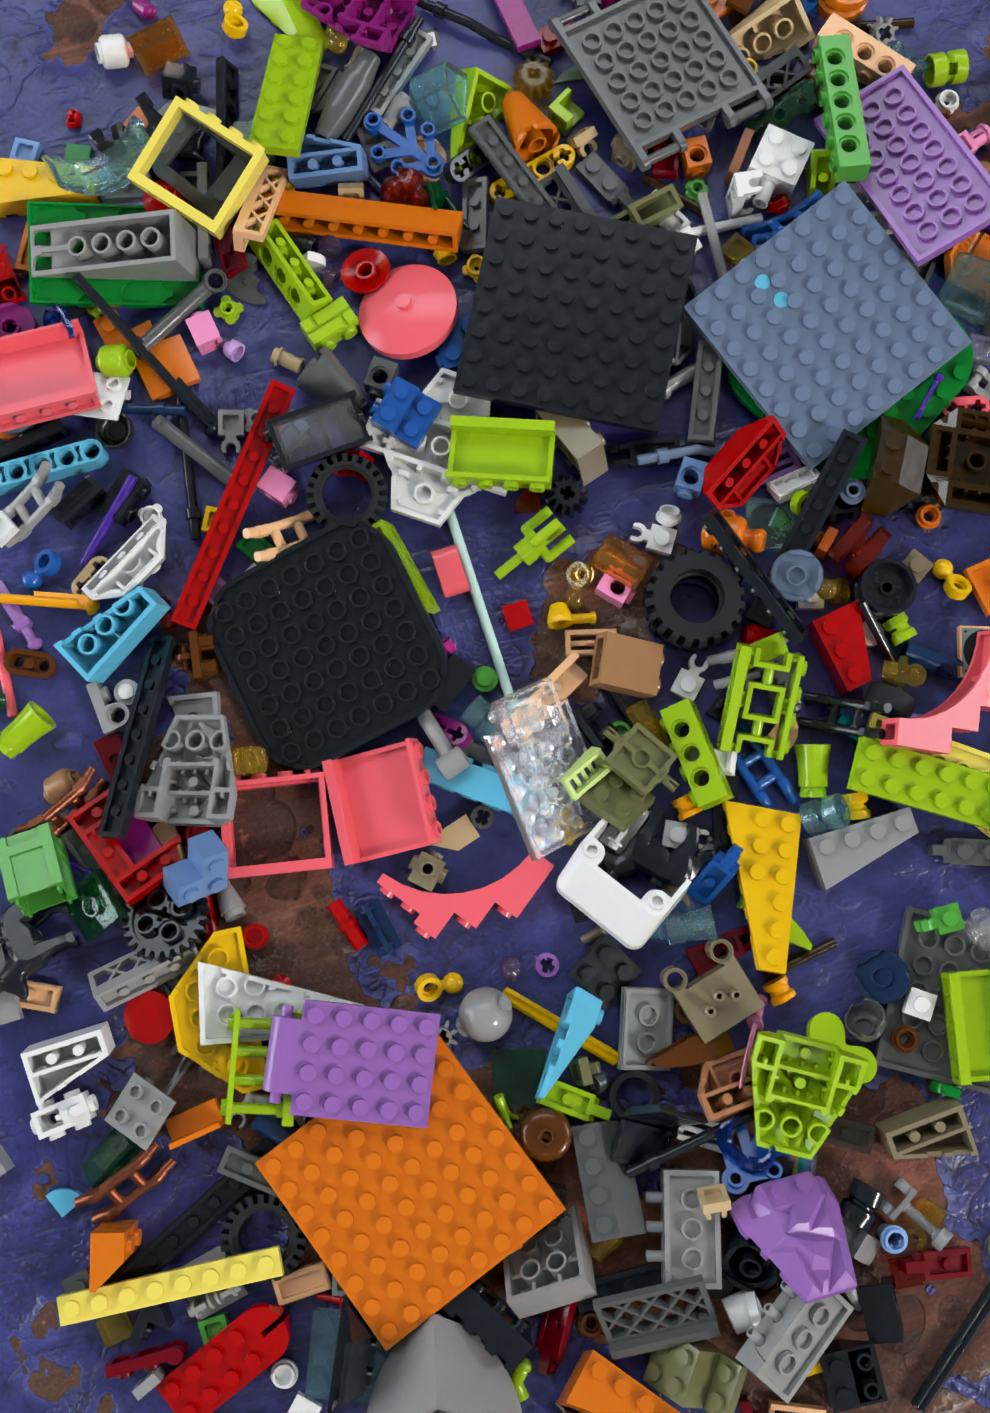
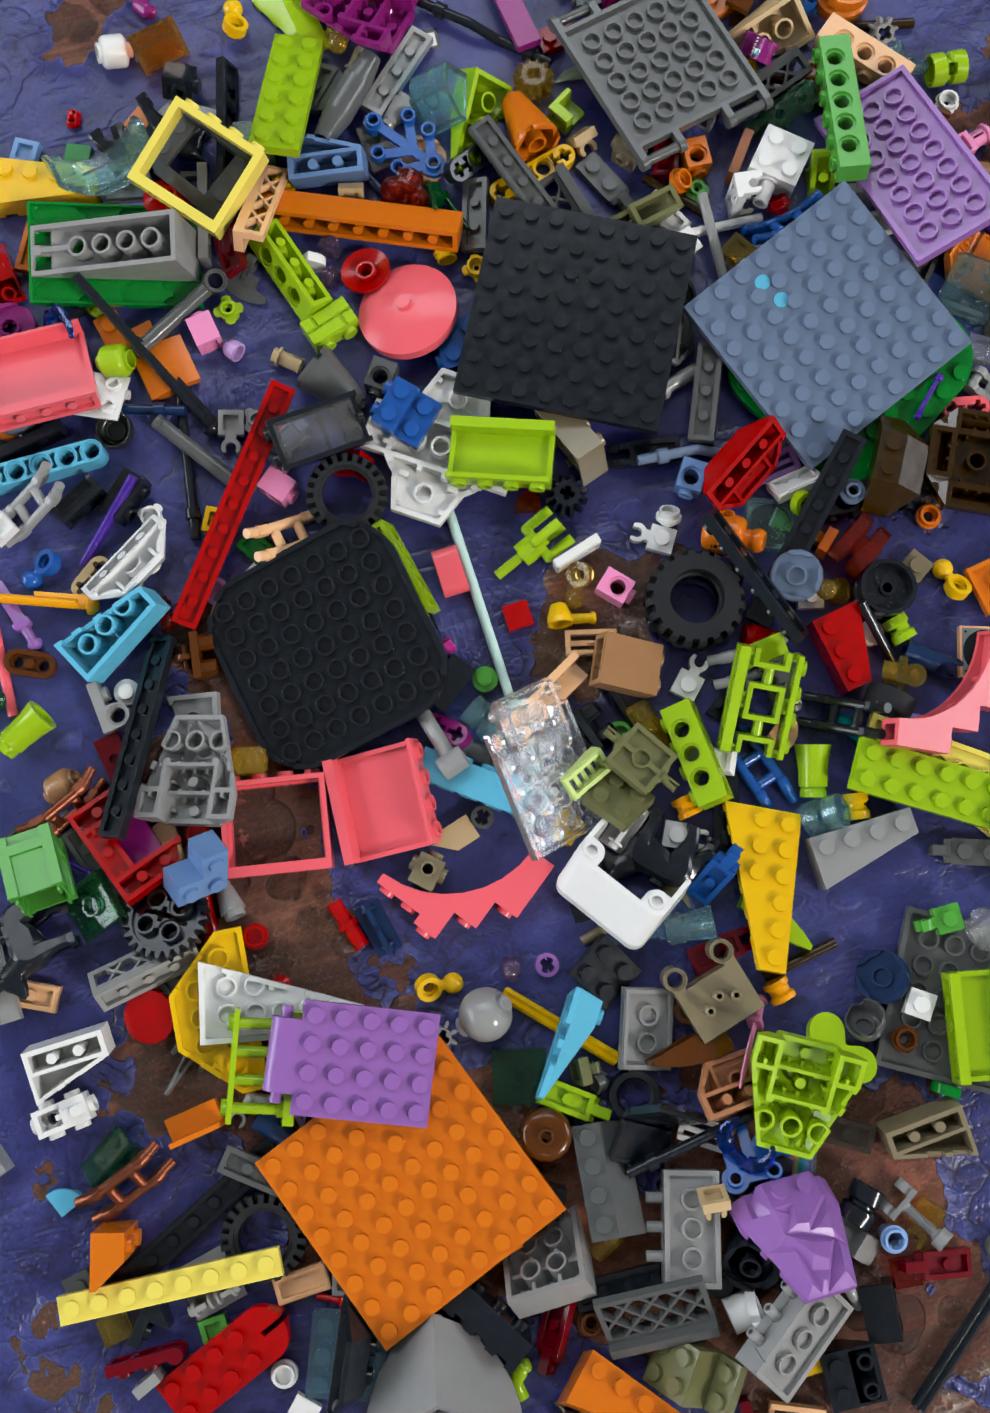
light grey hinge [105,1072,177,1151] -> none
black cone [287,232,320,255] -> none
black bar [340,15,424,142] -> none
lime bar [493,1093,520,1130] -> none
clear orange slope [590,532,655,590] -> none
none -> white tile [552,533,601,573]
none -> orange plate [669,168,692,194]
none -> magenta leg [739,30,779,66]

